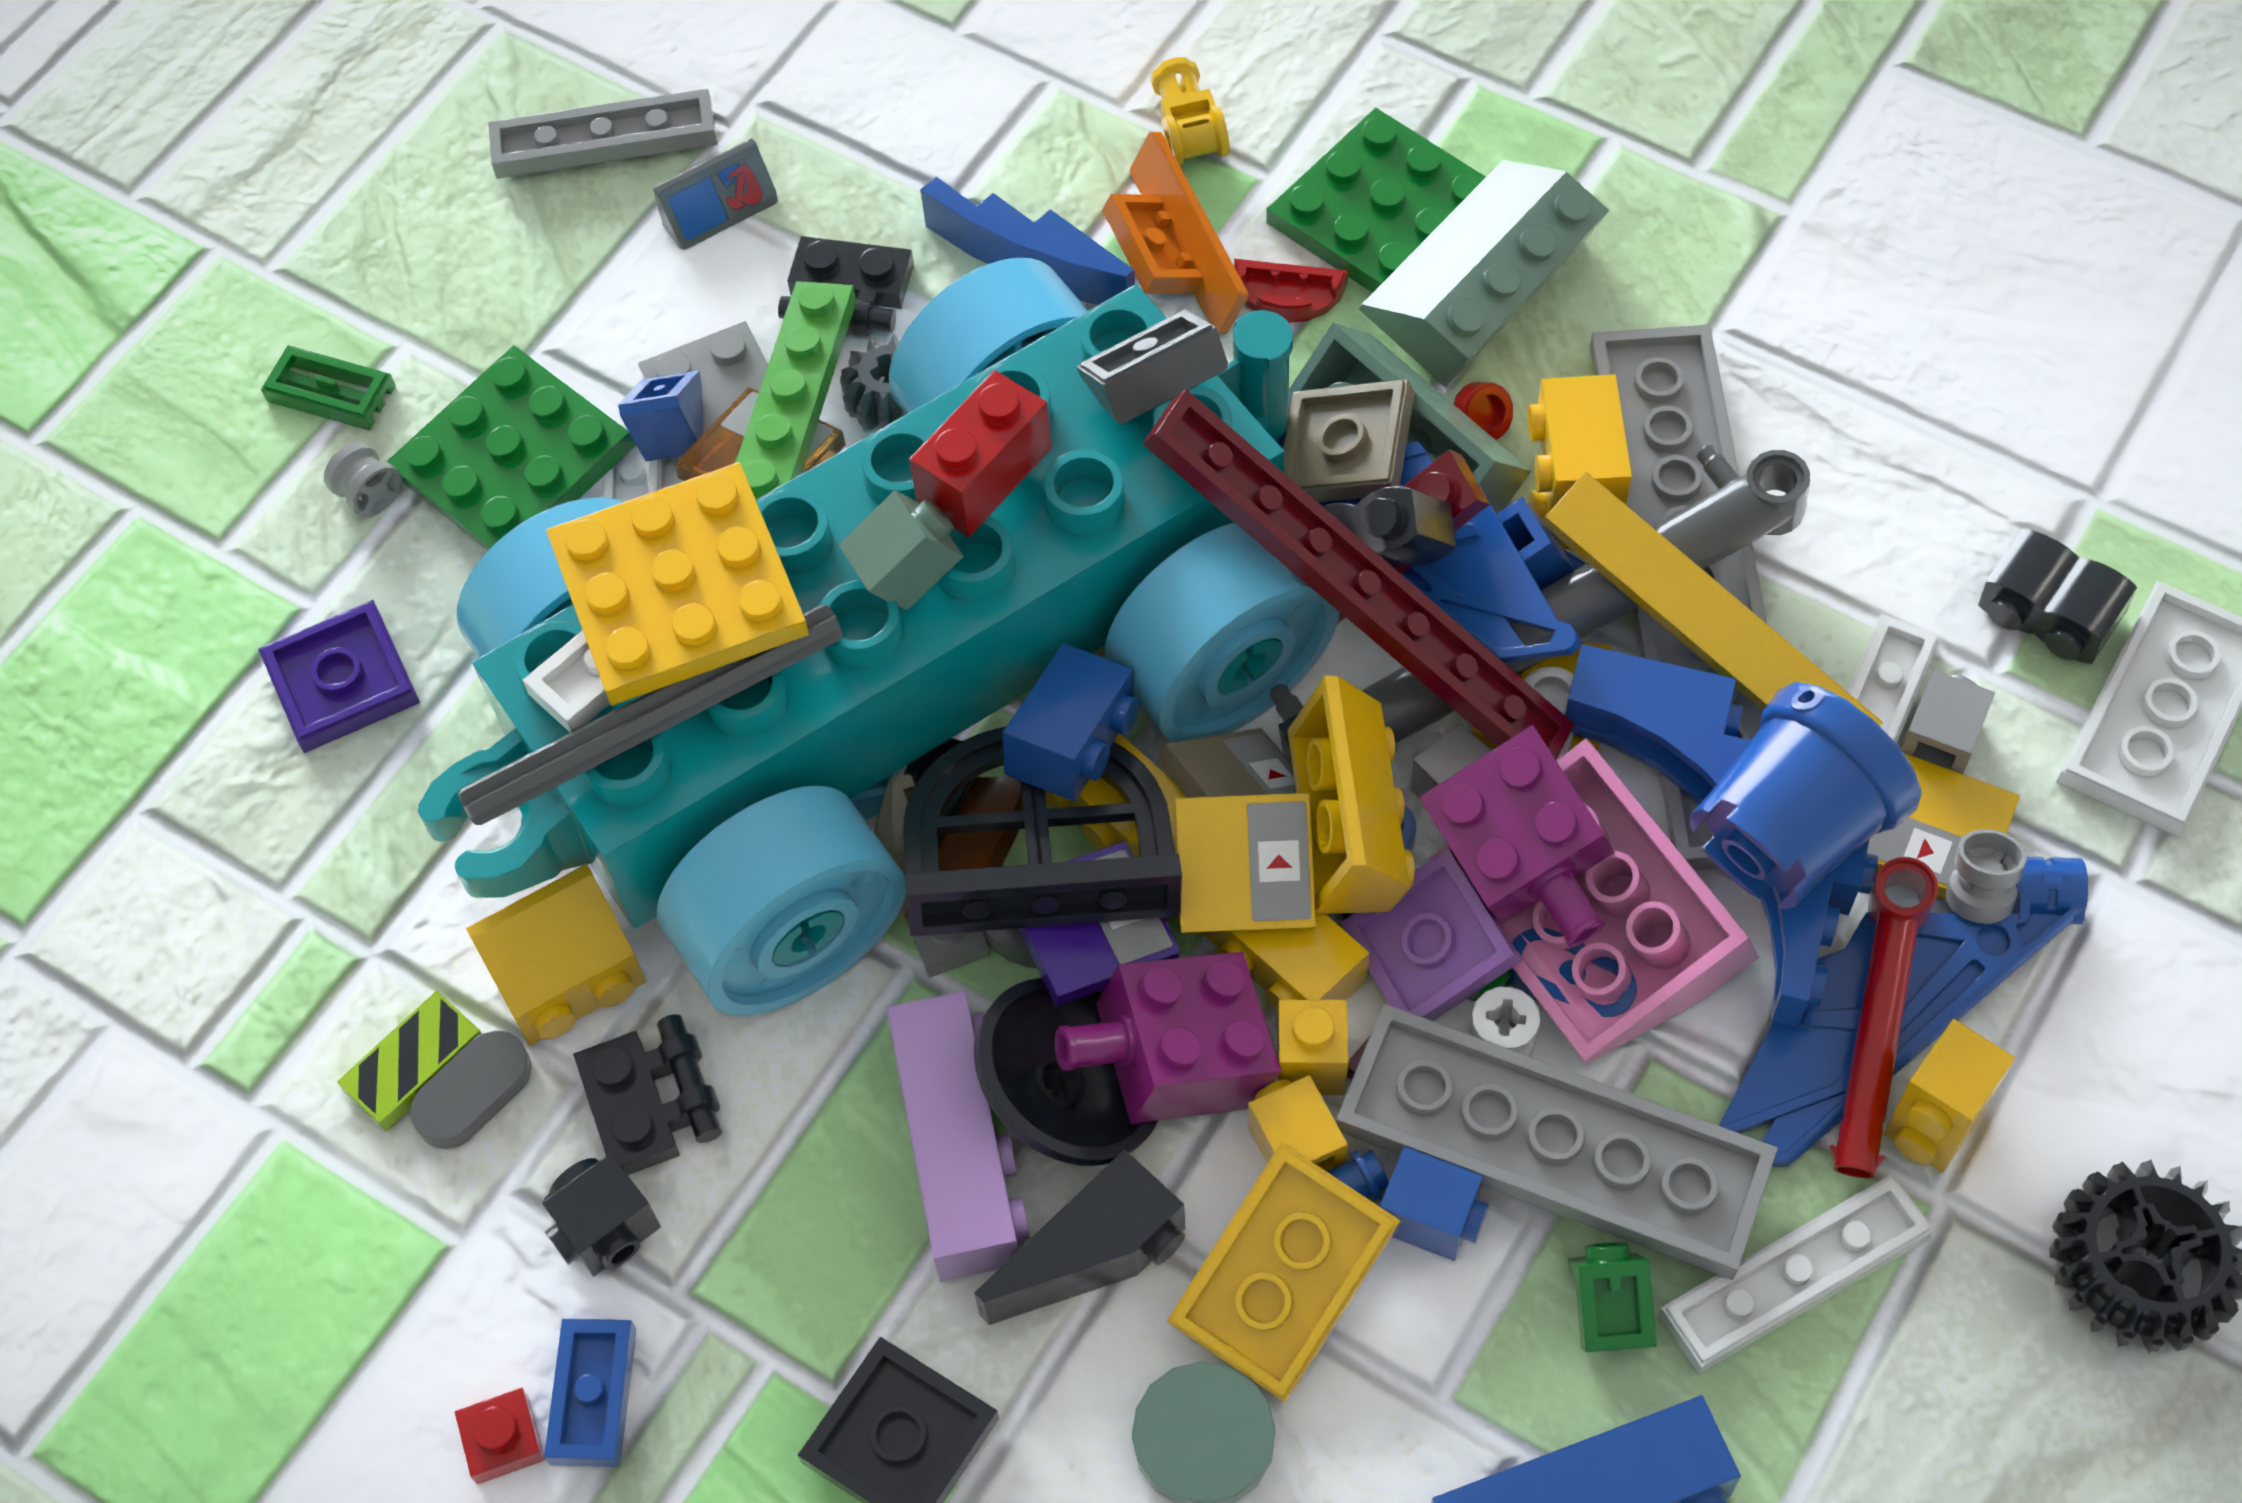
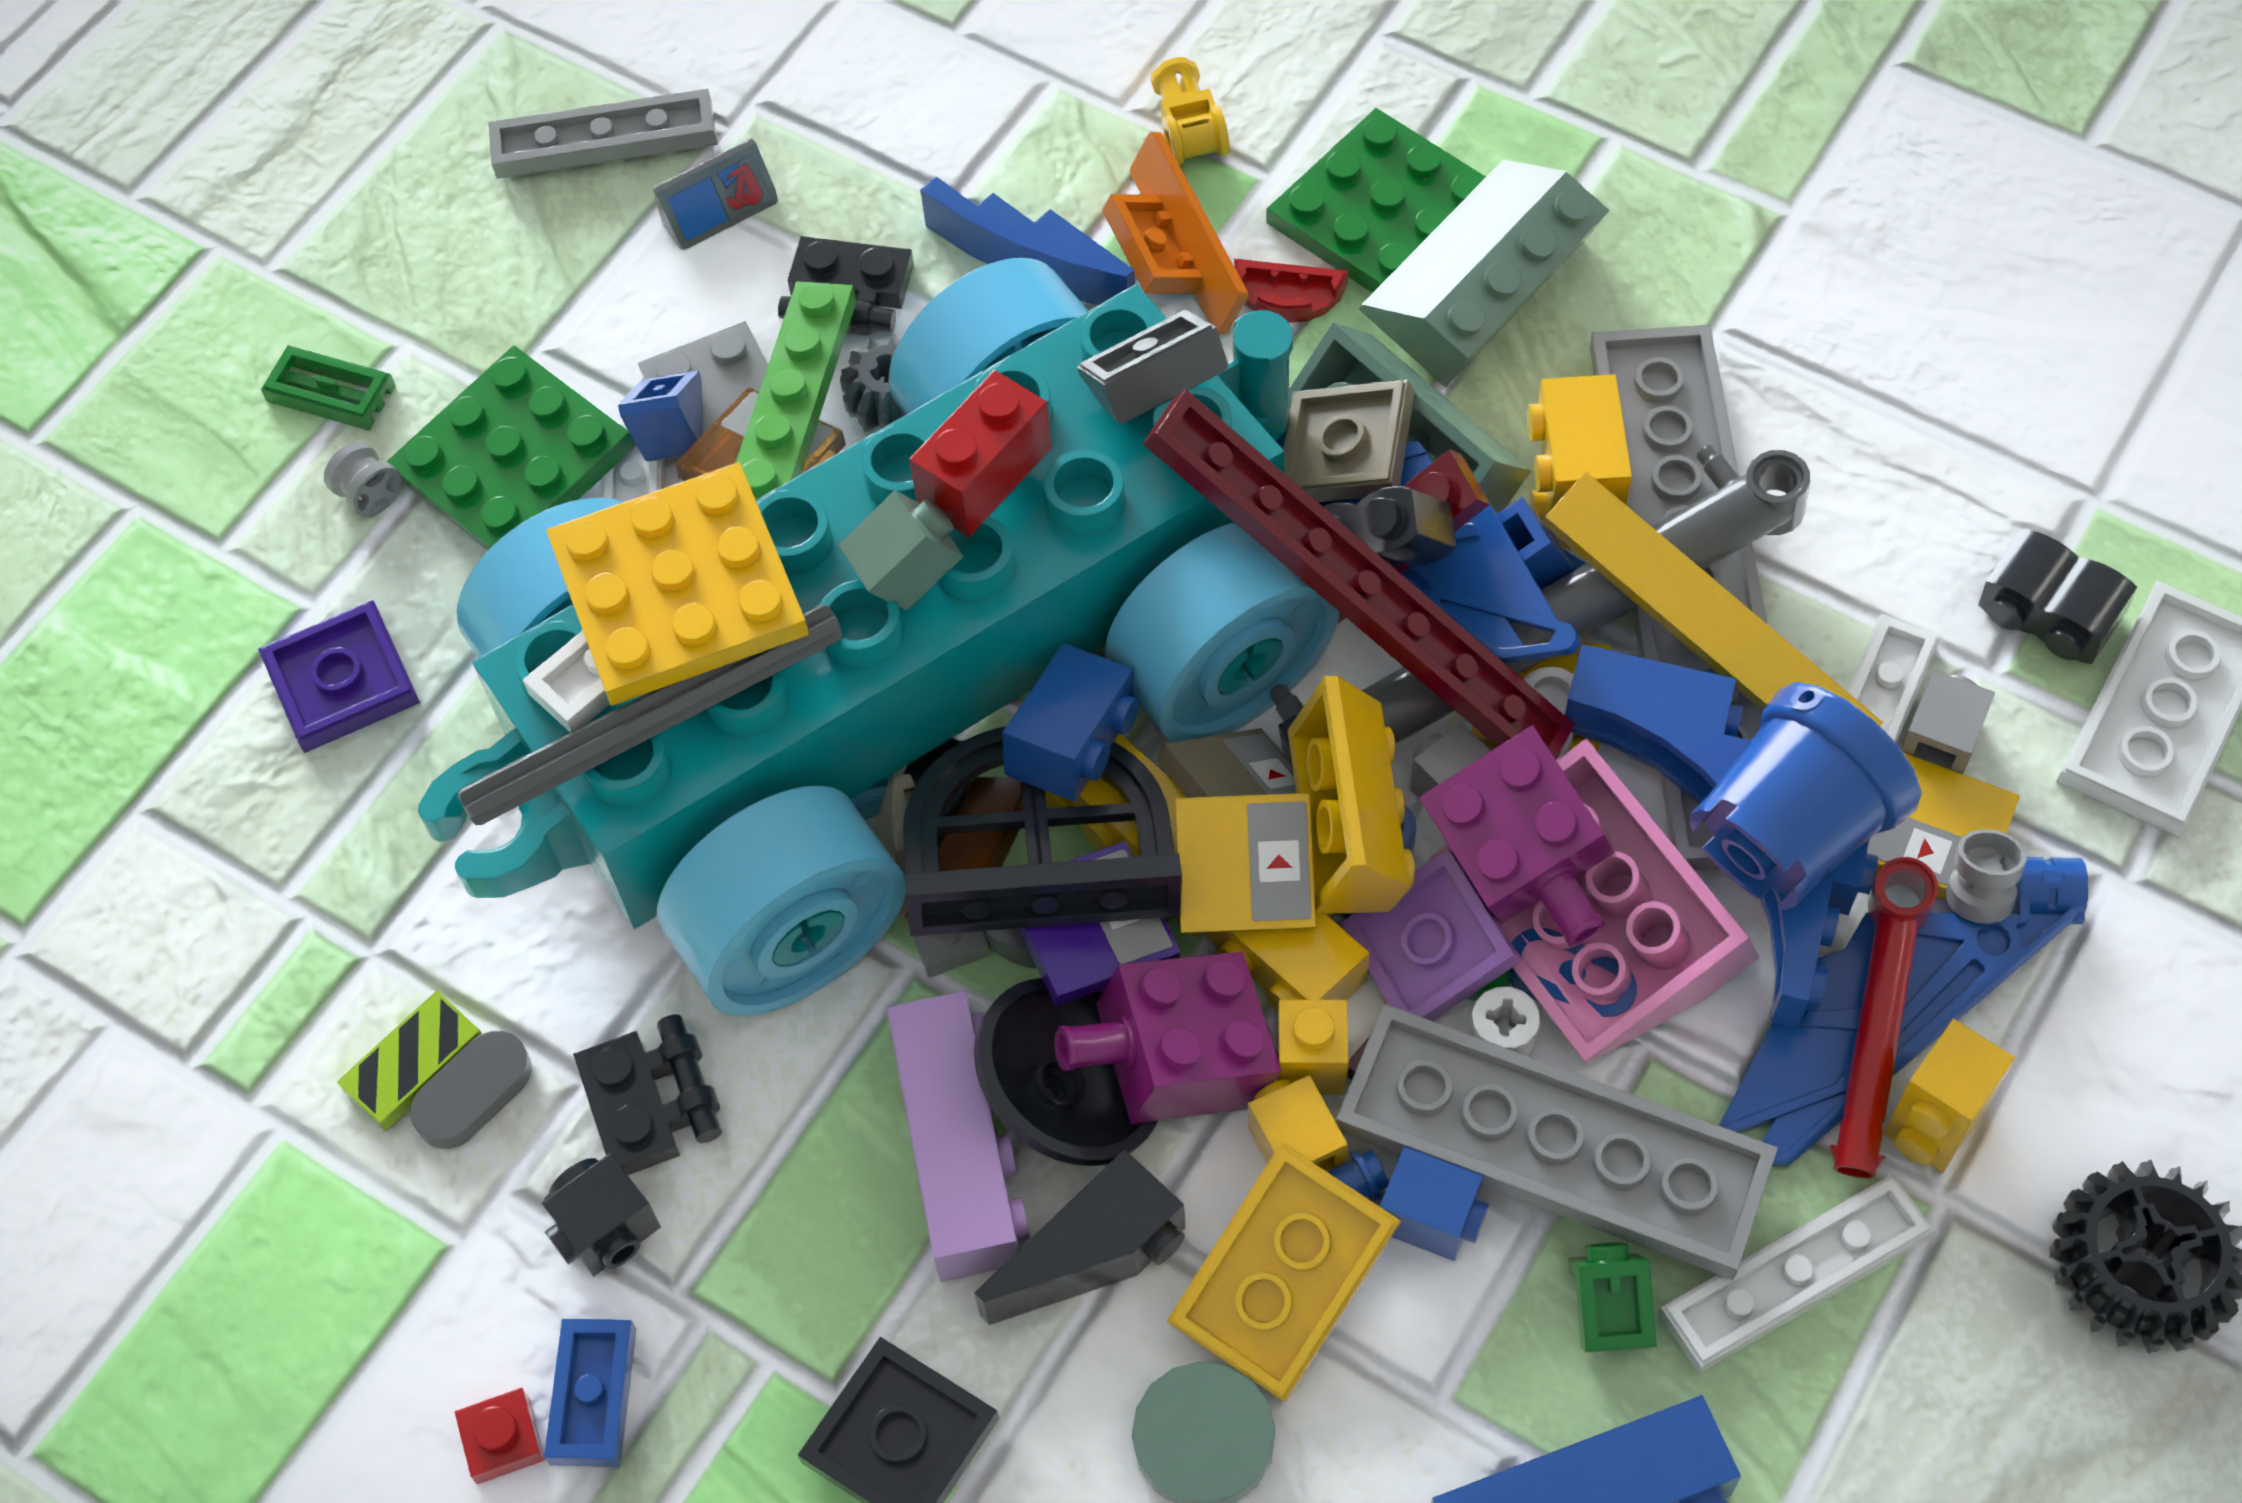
yellow slope [465,864,647,1046] -> none
red tile [1453,382,1513,440] -> none

